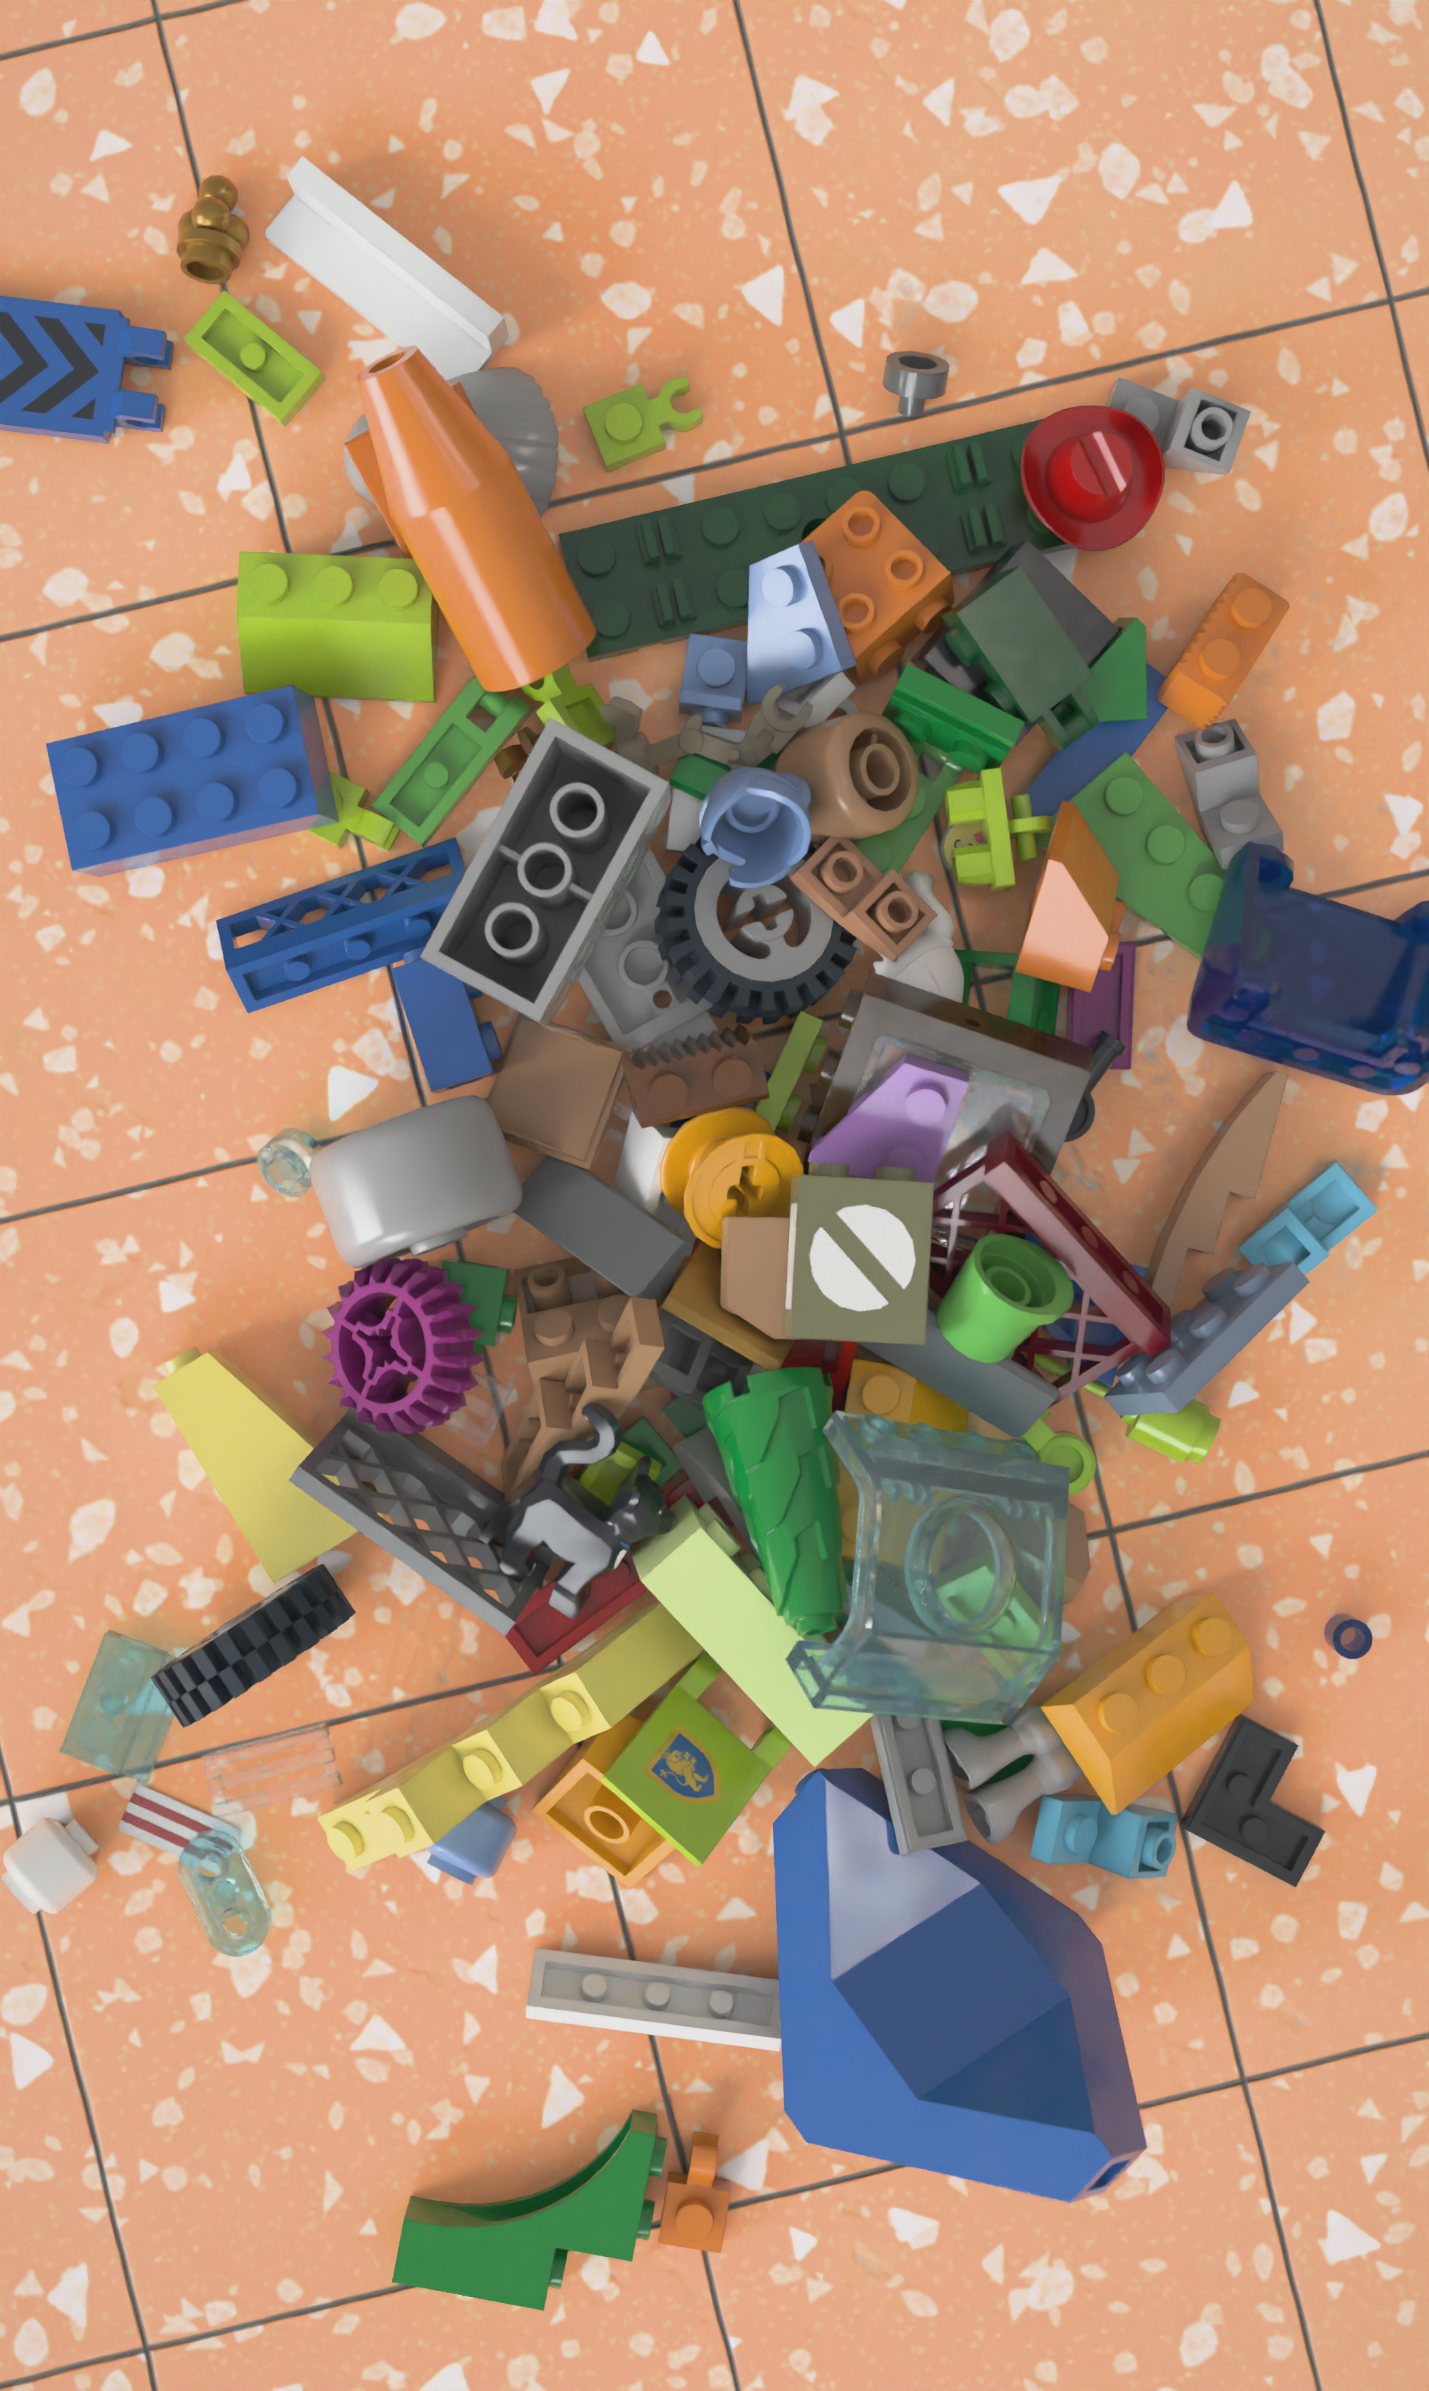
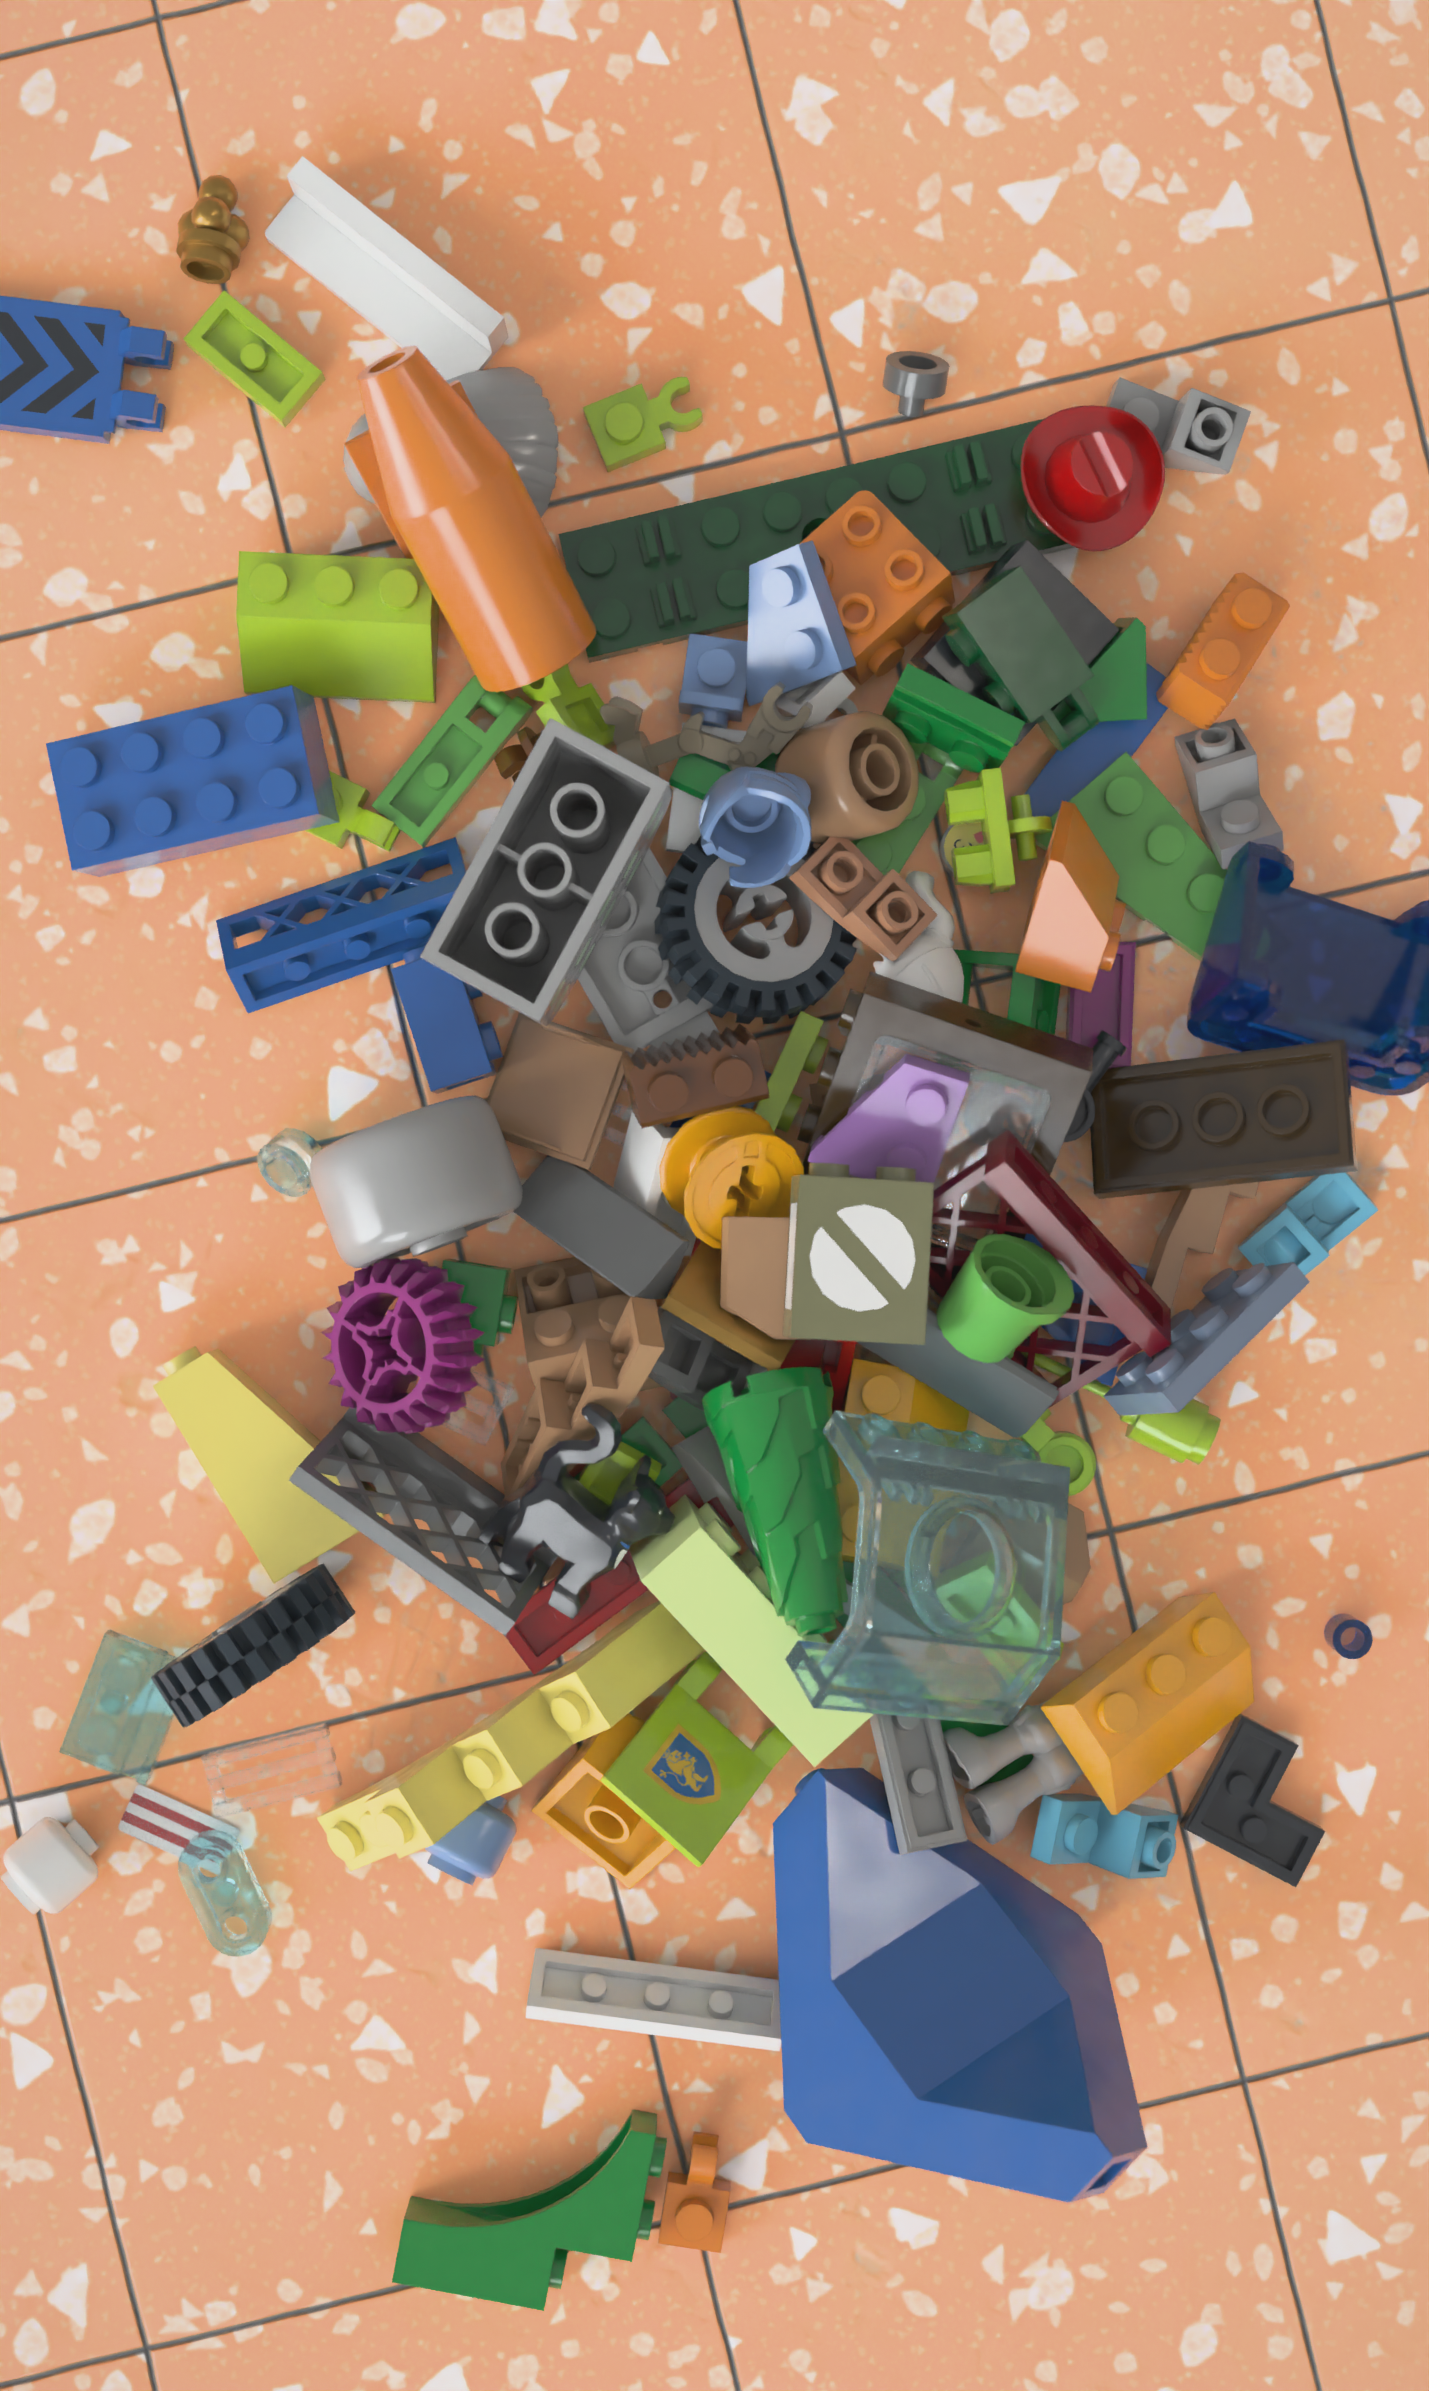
none -> dark brown tile [1090,1039,1358,1199]

